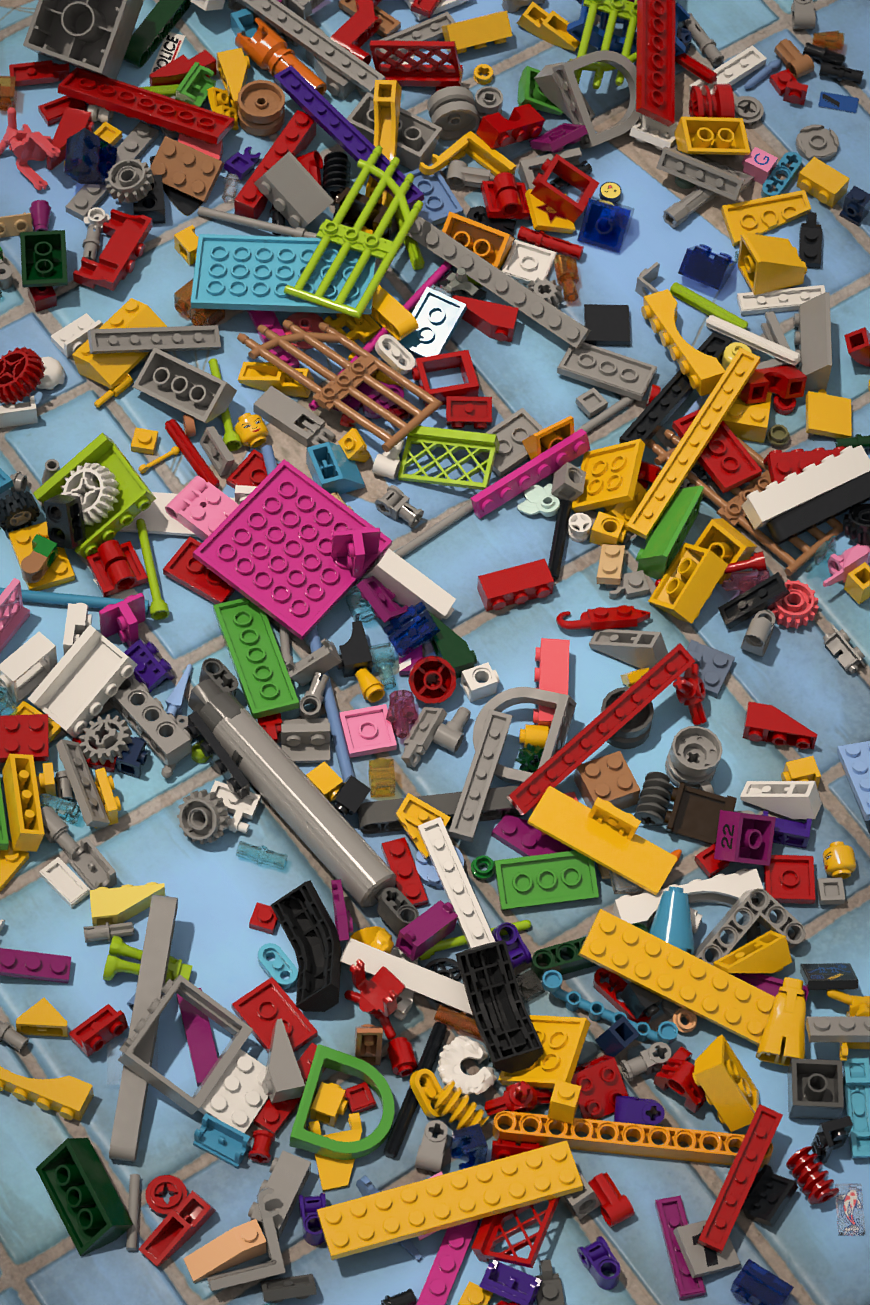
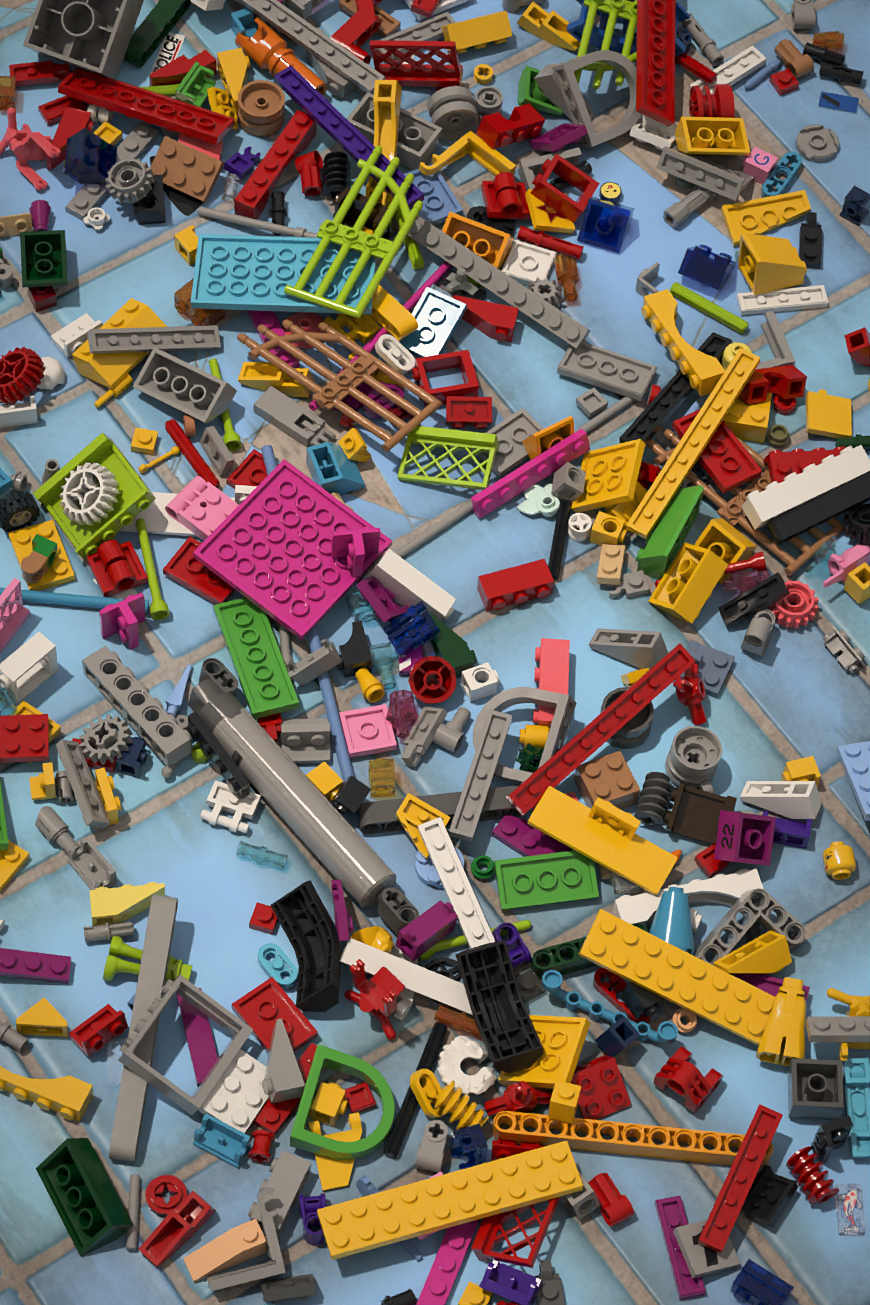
yellow brick [2,754,44,852] -> none
white panel [28,625,138,738] -> none
clear light blue beam [39,793,81,824] -> none
white tile [39,857,90,908] -> none
black brick [44,494,87,549] -> none
white plate [63,603,92,655] -> none
red bracket [73,209,153,291] -> none
light grey pin [81,224,102,262] -> none
dark purple bracket [124,639,175,693] -> none
light grey gear [177,789,230,844] -> none
yellow head [235,413,268,448] -> none
light grey slope [254,151,334,229] -> none
light grey pin [299,672,329,719] -> none
nougat slope [355,1024,383,1065] -> none
white pin [372,439,404,480] -> none
light grey connector [375,485,424,528] -> none
red plate [381,837,428,908] -> none
red brick [387,1037,417,1077] -> none
light grey piece [446,160,491,189] -> none
red plate [556,605,650,630] -> none
dark purple piece [577,1236,620,1290] -> none
black tile [584,304,630,346] -> none
dark purple piece [614,1096,665,1125] -> none
light grey connector [620,1042,671,1082] -> none
yellow slope [692,1035,759,1132] -> none
white axle [706,315,801,366] -> none
light grey gear [734,96,764,126] -> none
red slope [743,702,817,749] -> none
red plate [764,855,816,904] -> none
red plate [783,81,808,106] -> none
light grey slope [793,292,832,391] -> none
yellow brick [797,157,850,208] -> none
black tile [800,963,858,990] -> none
light grey plate [817,878,845,905] -> none

